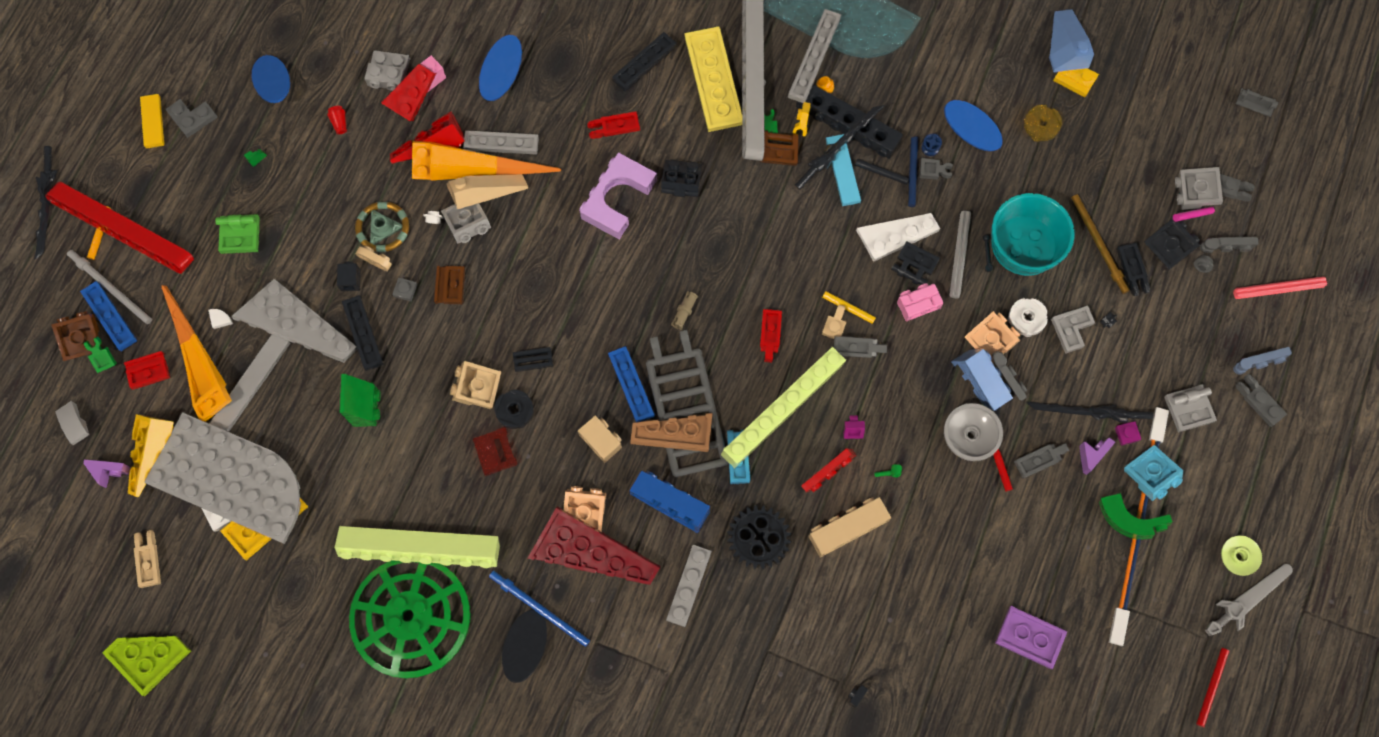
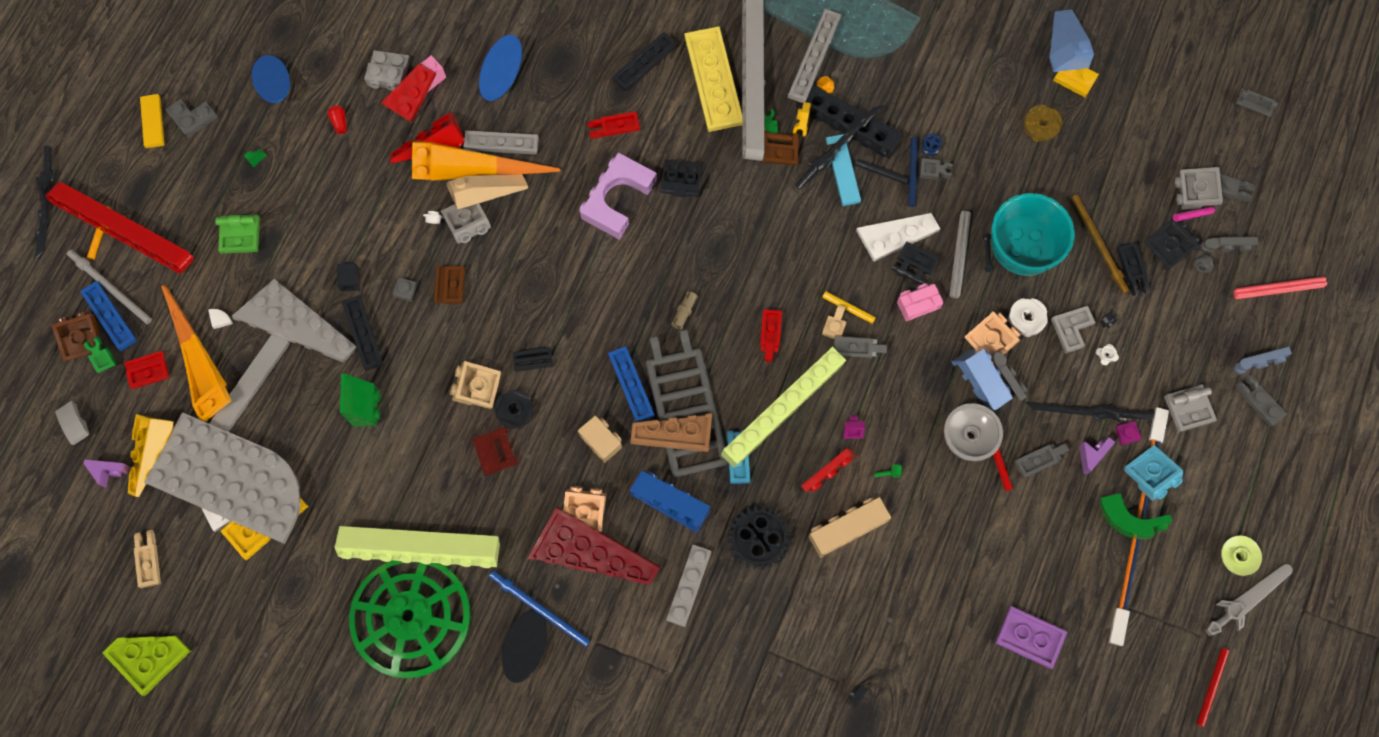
sand green piece [355,202,409,252] -> none
tan plate [355,246,392,271] -> none
blue shield [944,100,1003,151] -> none
none -> white plate [1096,344,1119,365]

